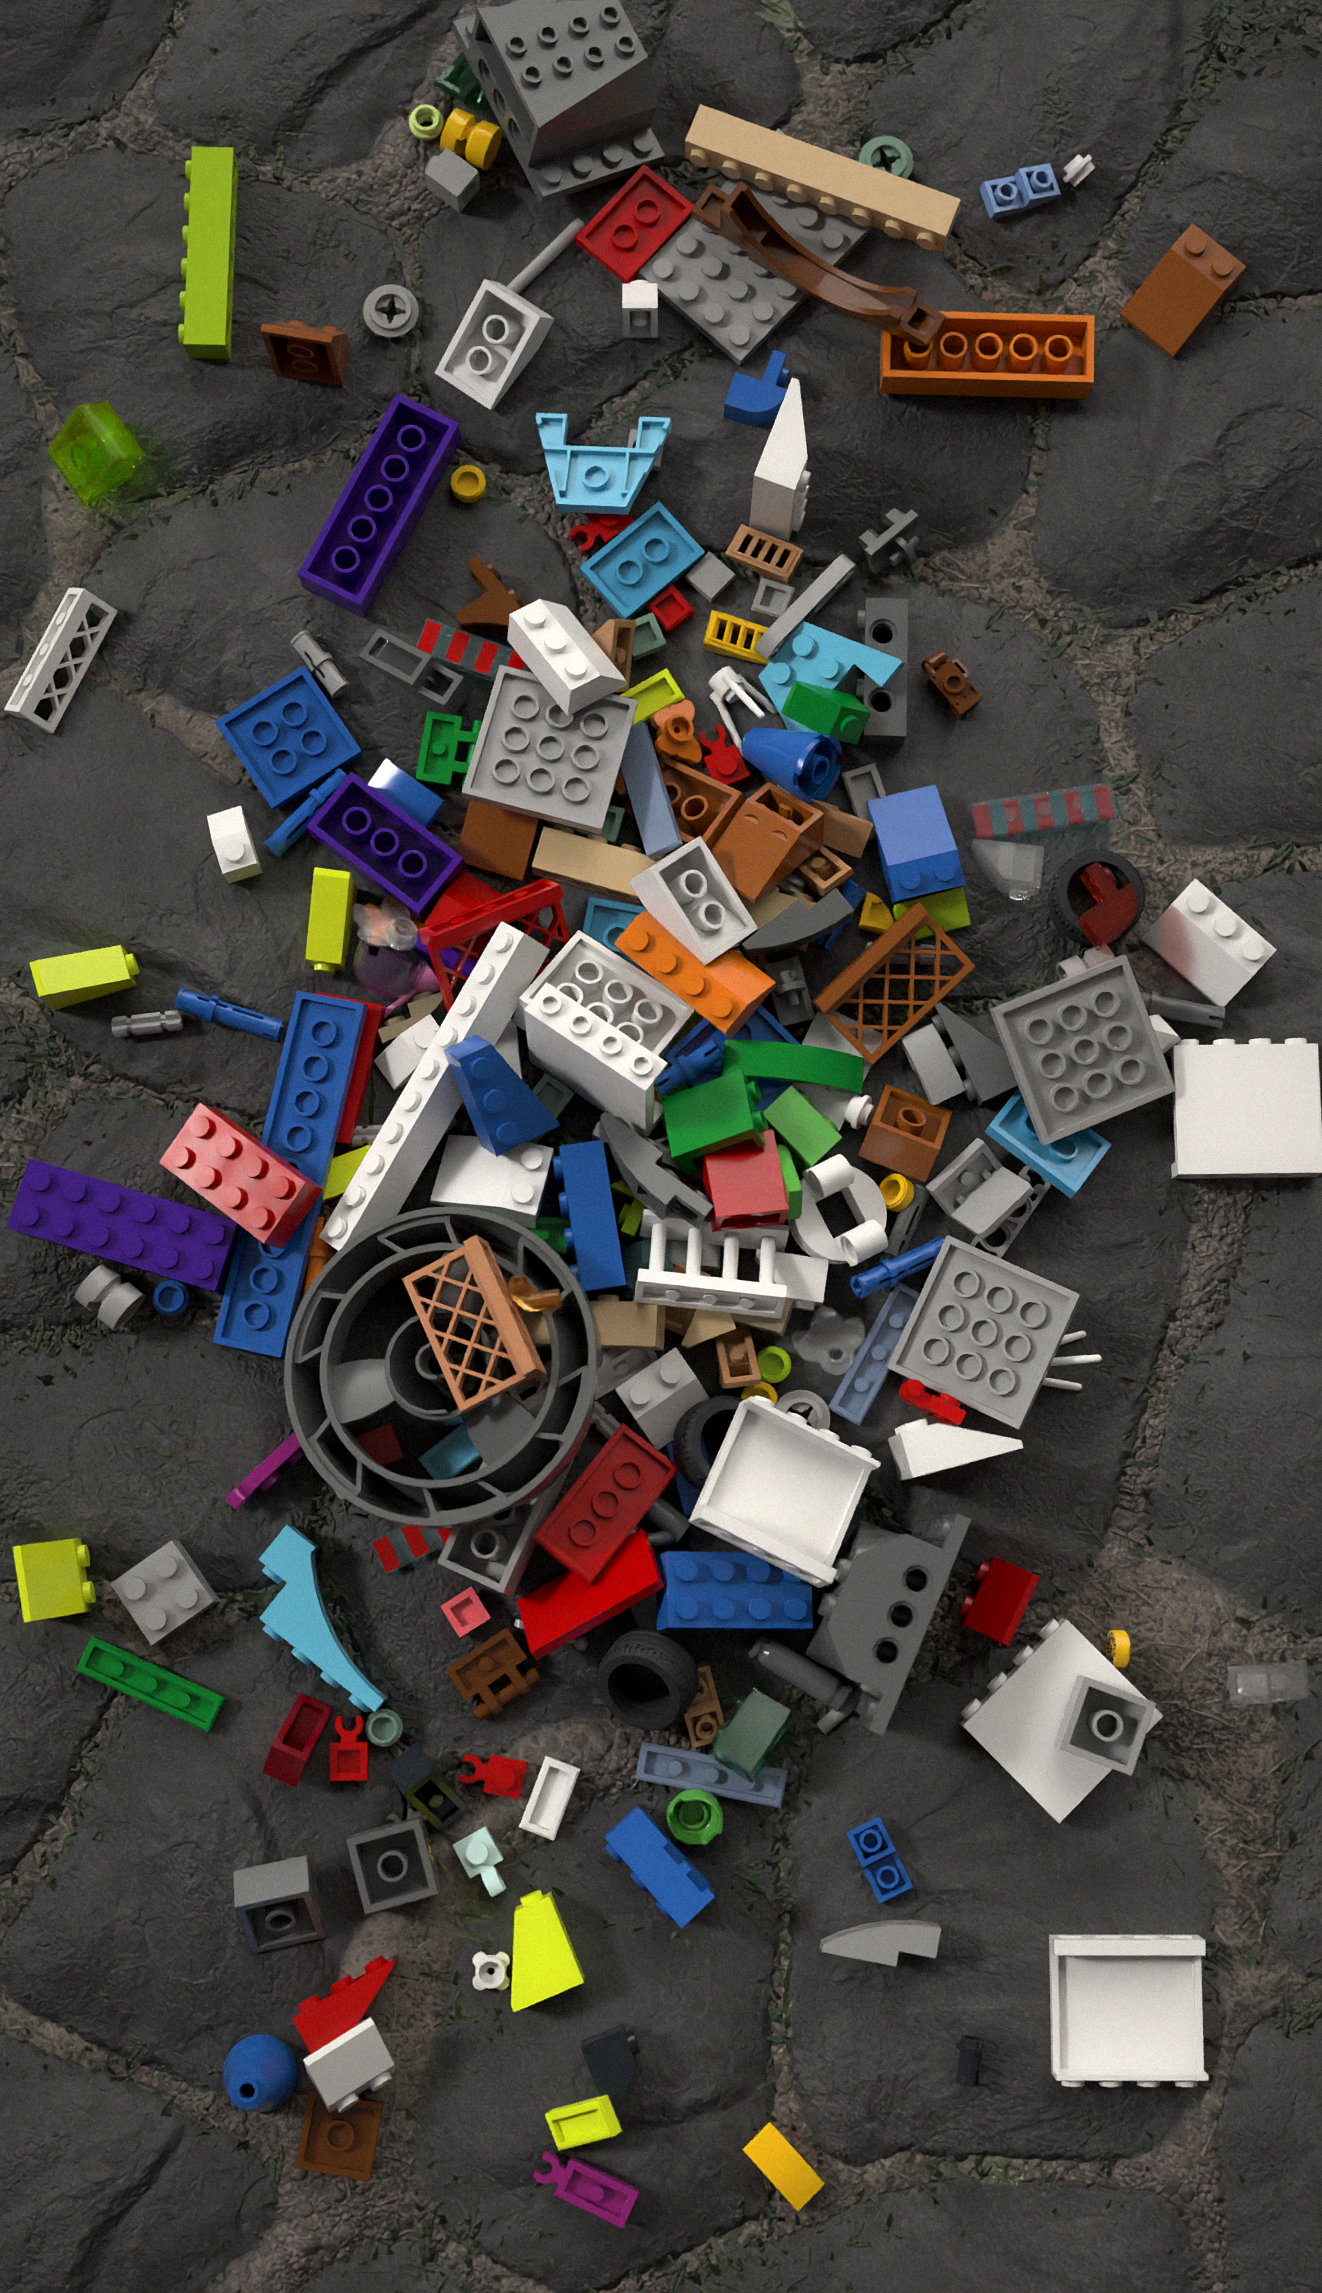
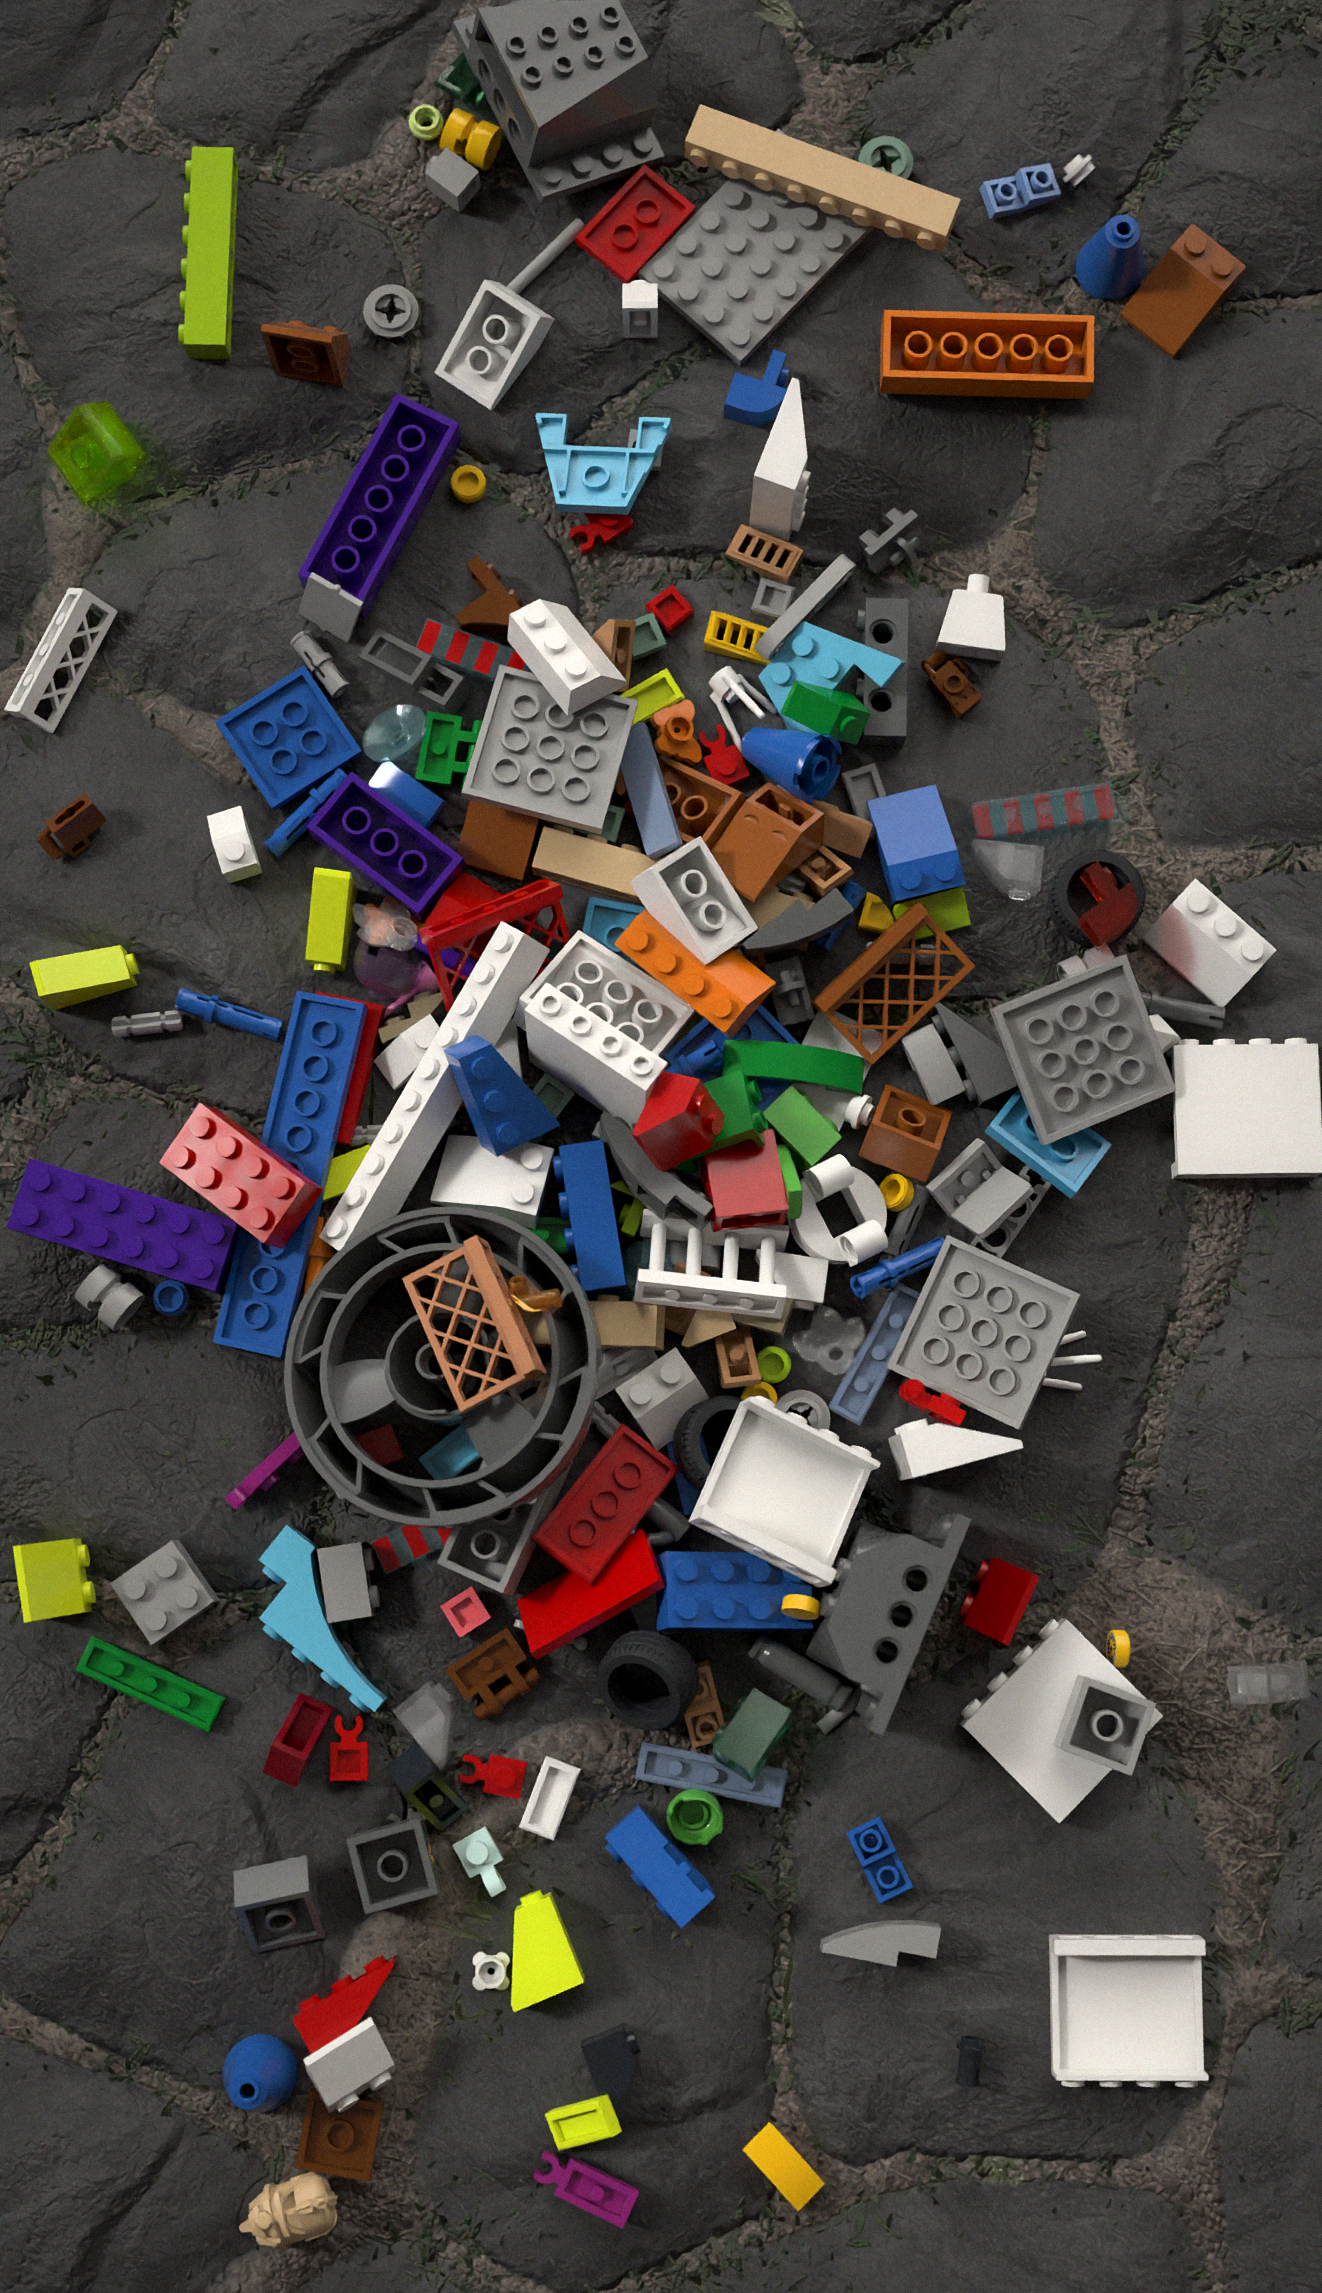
sand green plate [365,1709,403,1747] -> none
dark azure plate [579,501,705,620] -> none
light grey tile [685,552,735,603] -> none
reddish brown slope [691,181,946,347] -> none
none -> reddish brown piece [36,792,107,860]
none -> tan helmet [239,2172,338,2251]
none -> light grey piece [298,572,363,643]
none -> light grey brick [317,1542,380,1623]
none -> clear light blue dish [362,704,427,763]
none -> clear slope [393,1680,454,1770]
none -> red slope [631,1071,725,1172]
none -> yellow tile [781,1594,820,1620]
none -> white torso [935,574,1005,661]
none -> blue cone [1076,215,1145,301]

